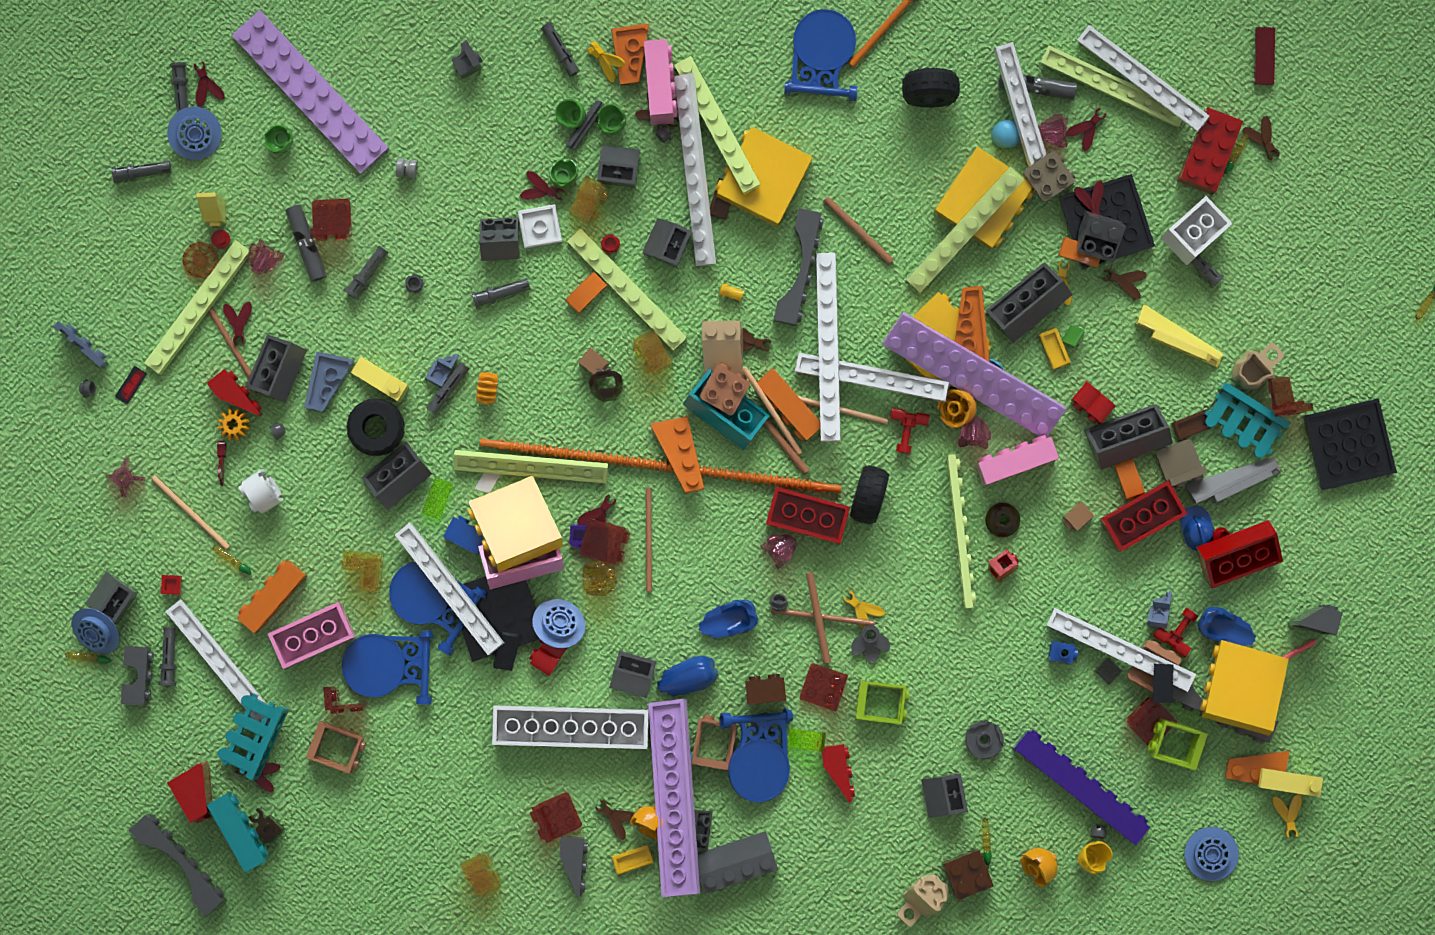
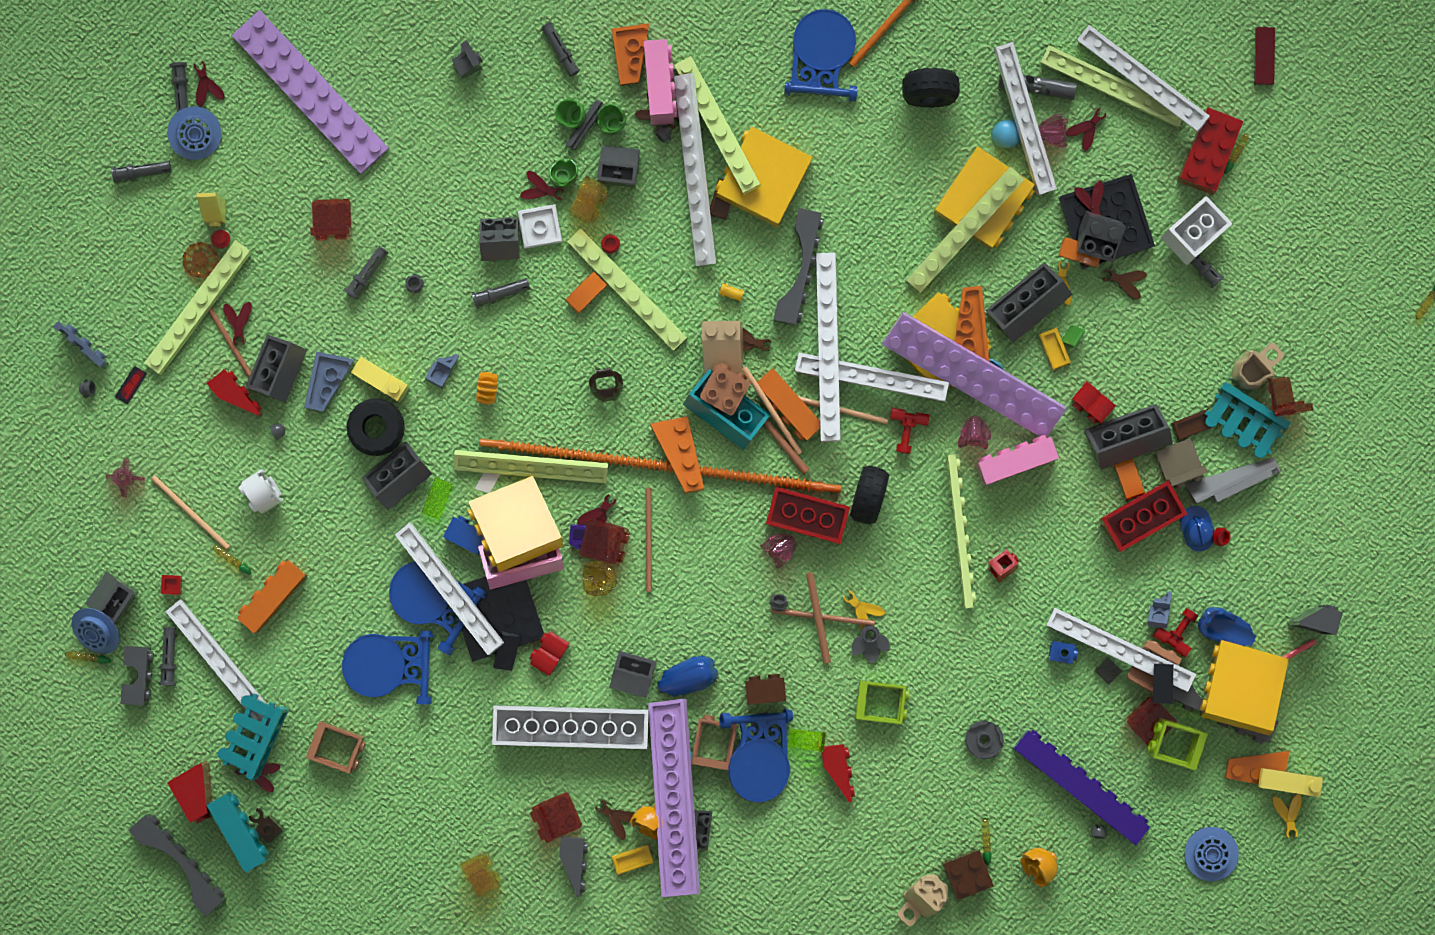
light orange gear [217,409,250,441] -> none
dark red piece [217,441,227,486] -> none
clear pink brick [249,239,285,275] -> none
bright green hair [263,124,293,154] -> none
bright pink brick [268,602,356,669] -> none
dark grey piece [285,204,327,282] -> none
clear red bracket [323,686,368,714] -> none
clear yellow brick [341,550,384,593] -> none
light grey wheel [396,158,418,179] -> none
dark grey pin [426,362,469,415] -> none
medium blue wheel [533,599,585,648] -> none
medium nougat brick [578,347,609,375] -> none
yellow piece [586,41,625,82] -> none
clear yellow brick [632,328,673,376] -> none
dark grey slope [642,218,692,268] -> none
dark grey slope [697,831,778,894] -> none
blue hair [698,600,759,638] -> none
clear red bracket [799,663,848,712] -> none
nougat axle [823,196,894,265] -> none
dark grey slope [921,772,968,818] -> none
light orange cylinder [937,389,977,428] -> none
dark brown piece [985,503,1020,537] -> none
dark tan bracket [1024,150,1076,202] -> none
medium nougat brick [1063,501,1094,531] -> none
yellow helmet [1077,841,1113,875] -> none
light yellow wedge [1135,305,1223,368] -> none
red brick [1197,520,1283,589] -> none
reddish brown piece [1242,116,1280,161] -> none
black plate [1303,398,1397,490] -> none

